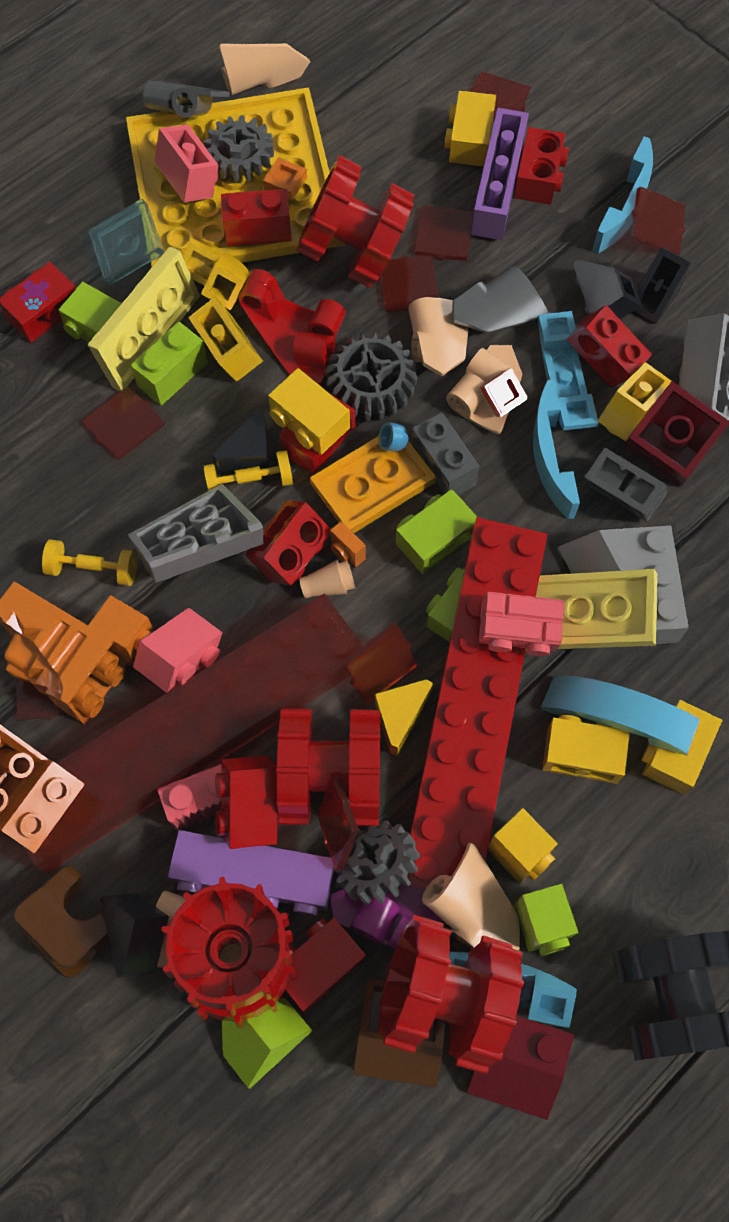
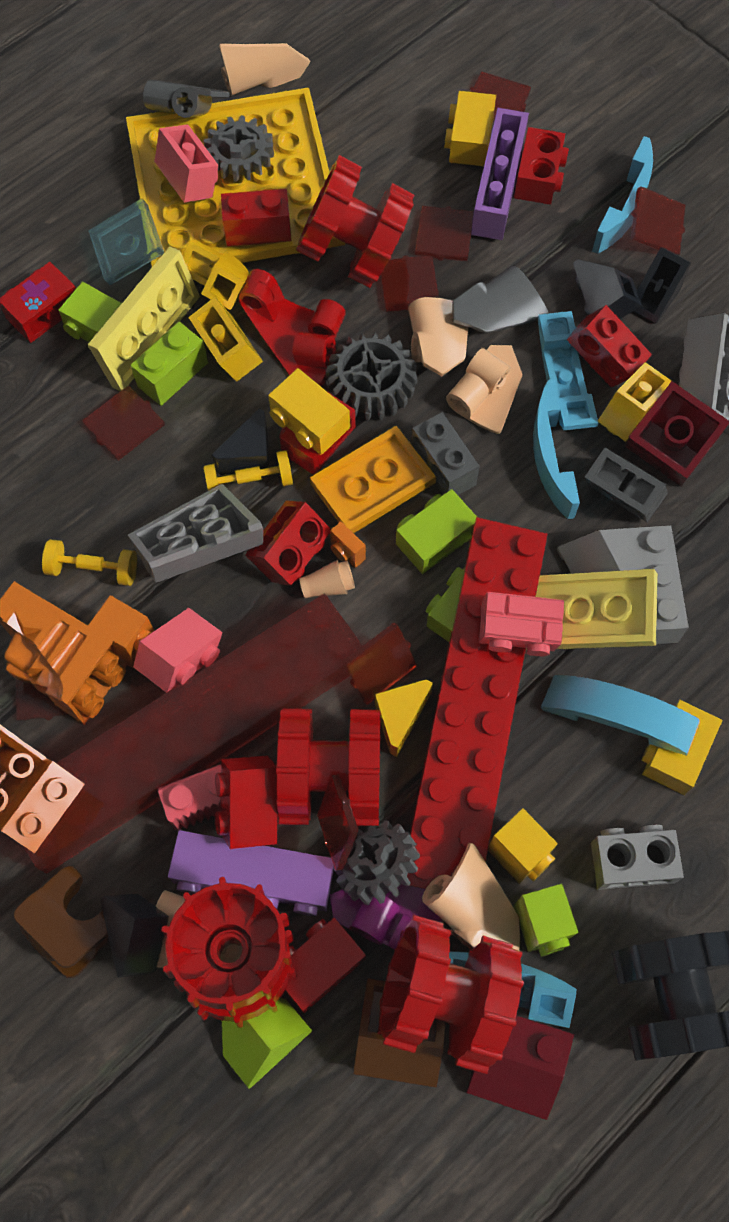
orange plate [263,157,307,201] -> none
dark azure hinge [379,422,409,452] -> none
tile [480,368,527,417] -> none
yellow brick [542,715,629,784] -> none
none -> light grey brick [591,825,684,890]

